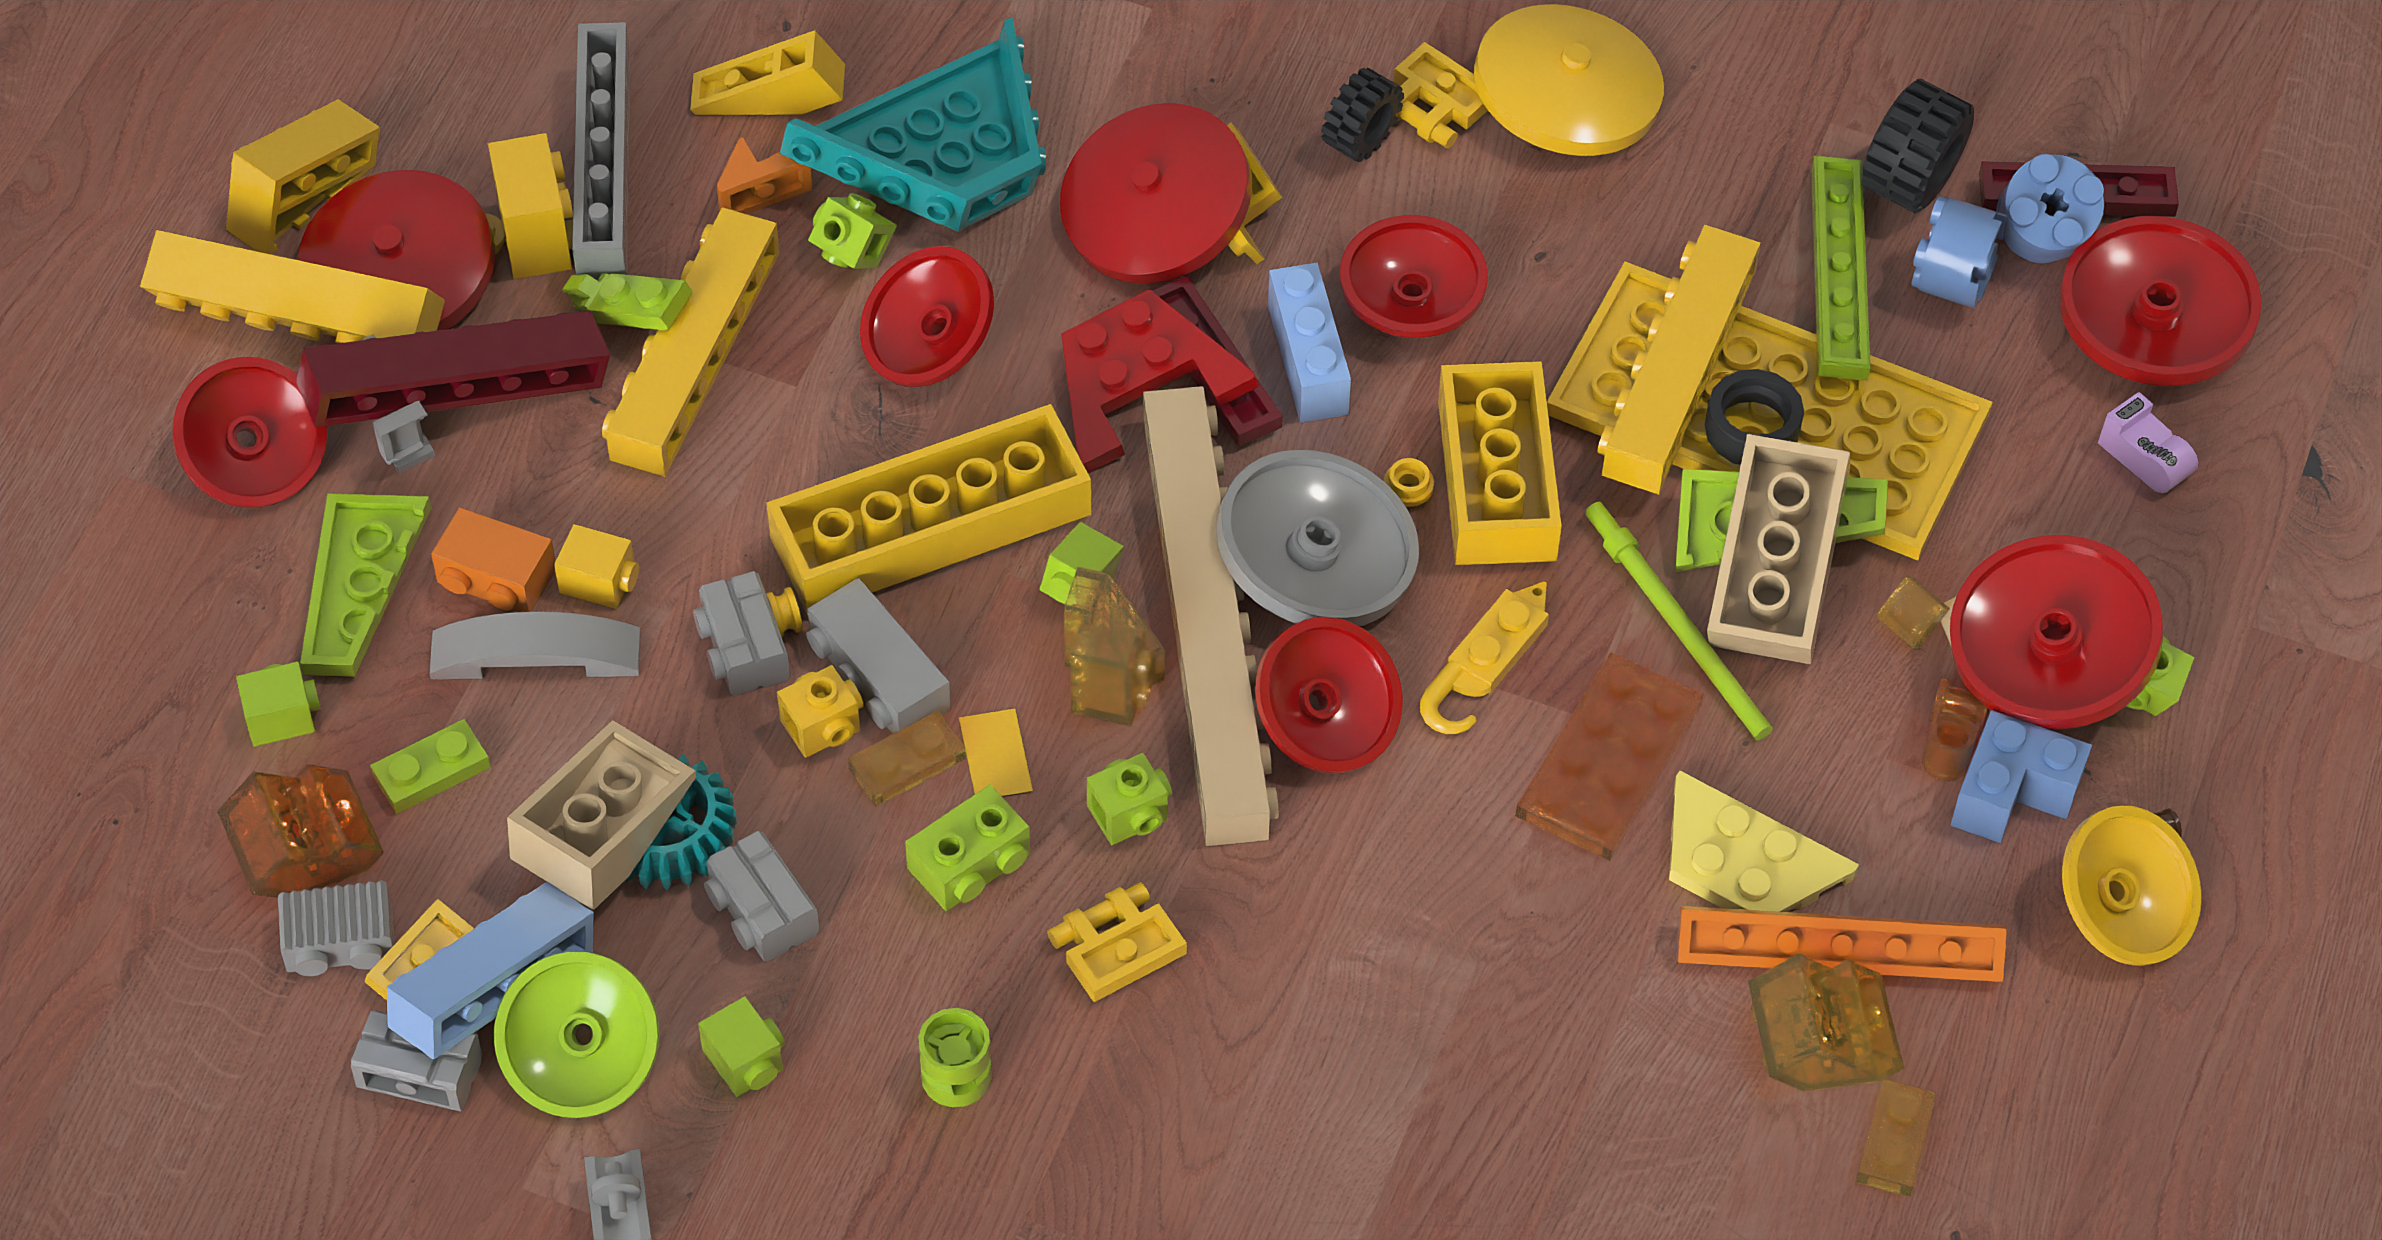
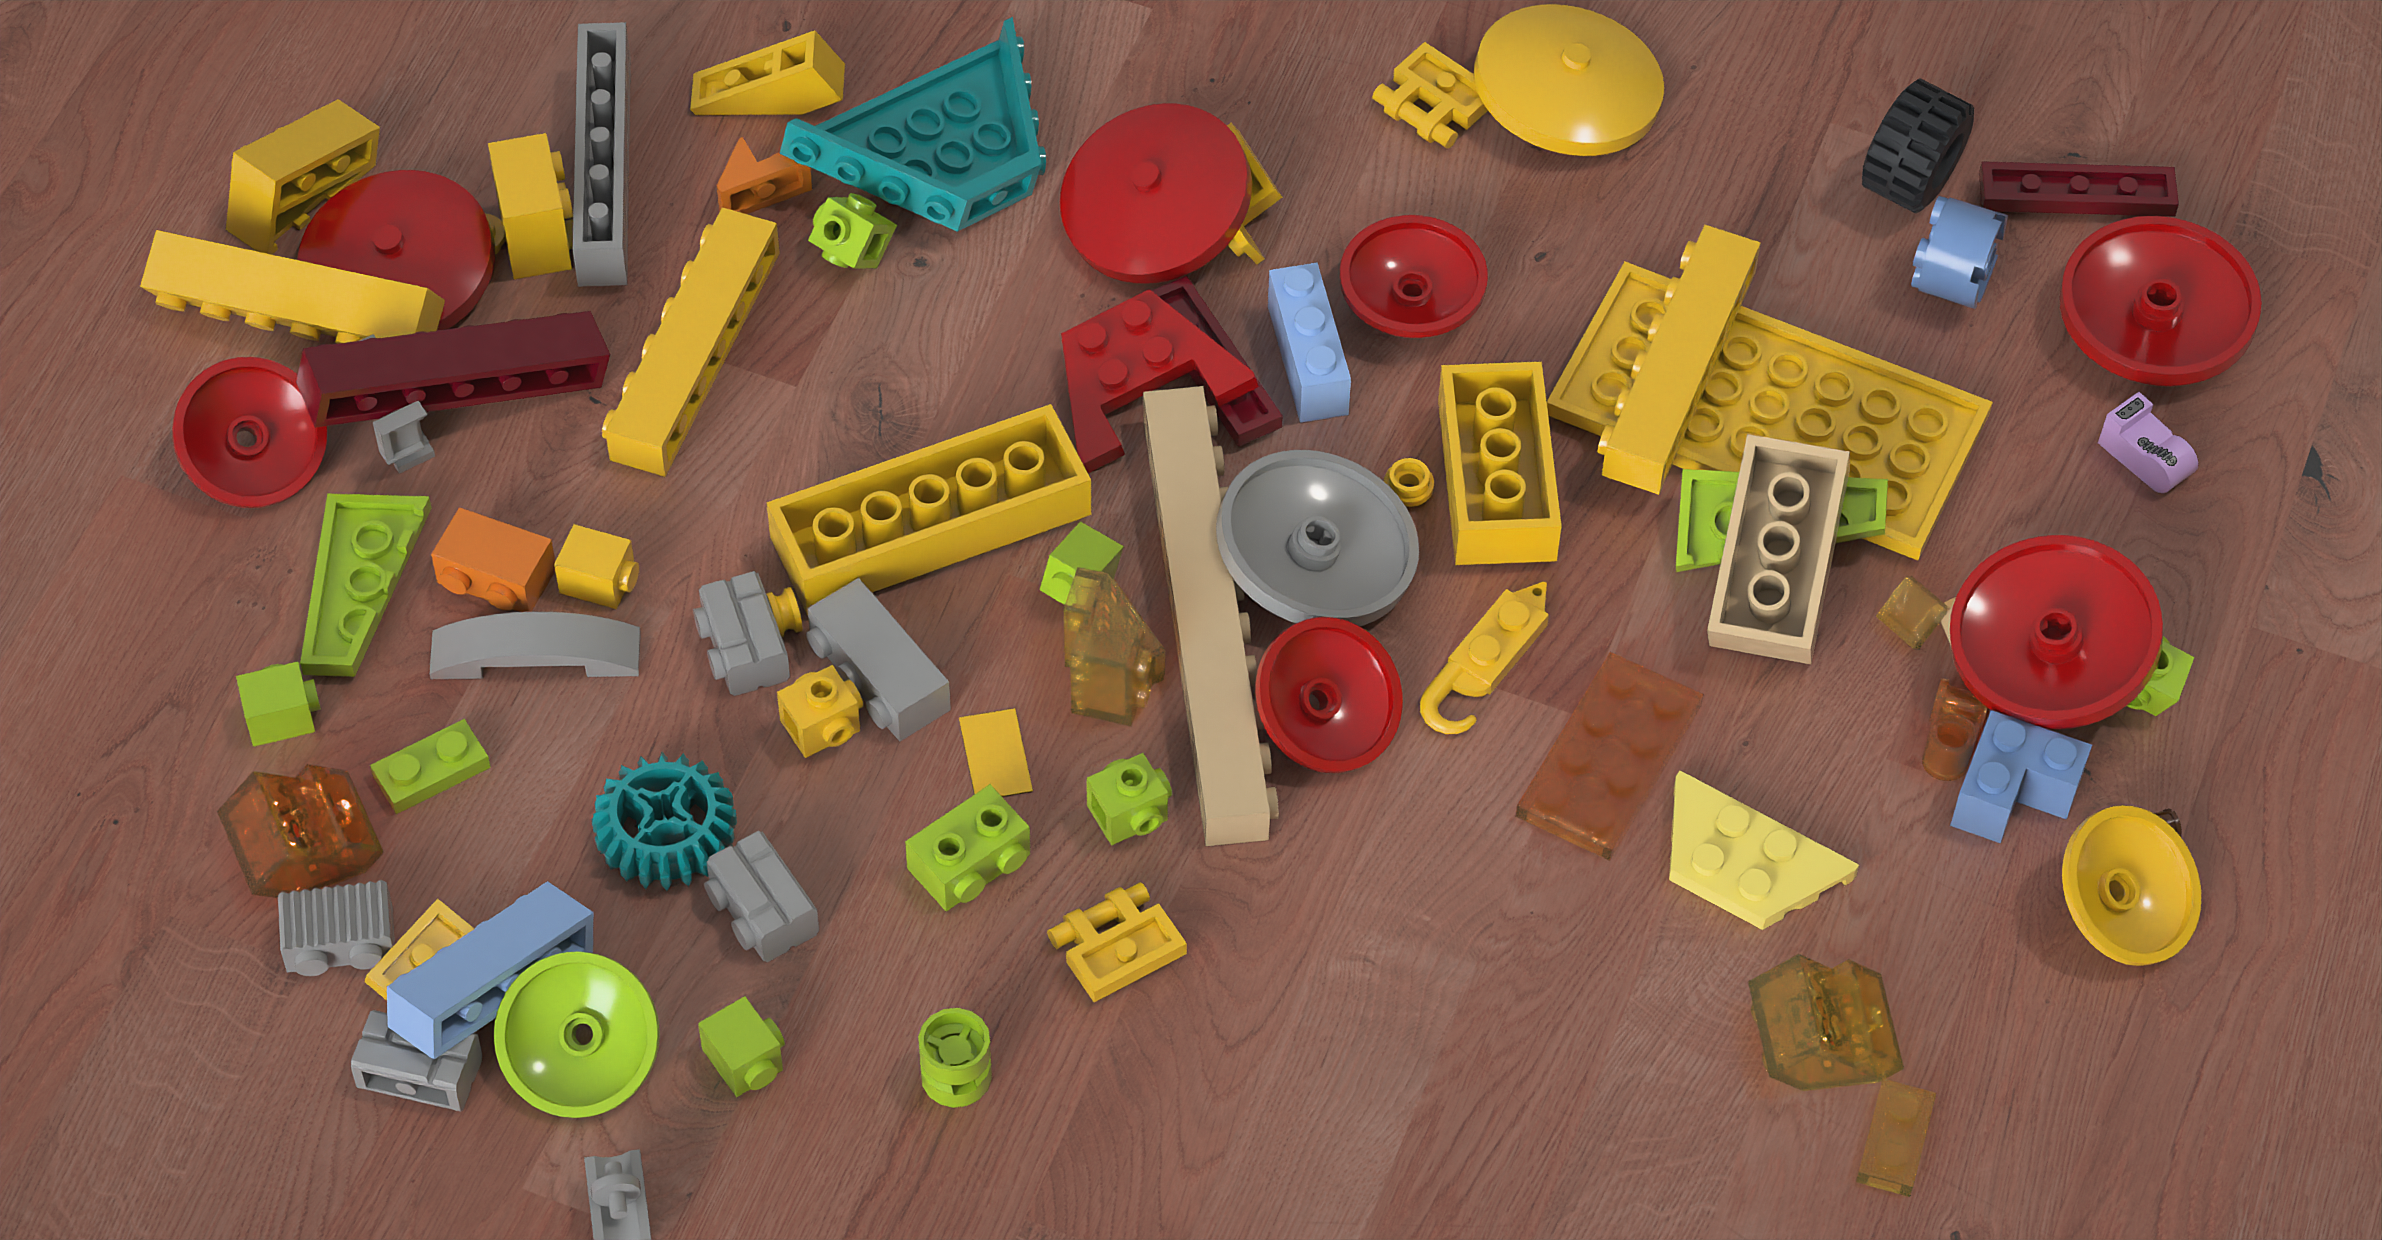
tan slope [507,720,696,910] -> none
lime hinge [562,273,693,331] -> none
clear yellow plate [848,711,966,807] -> none
red dish [860,246,994,387] -> none
black tyre [1321,67,1404,162] -> none
lime bar [1585,501,1773,741] -> none
orange plate [1677,906,2007,982] -> none
black tyre [1704,369,1804,465] -> none
lime tile [1811,156,1871,381] -> none
medium blue brick [1996,154,2104,264] -> none

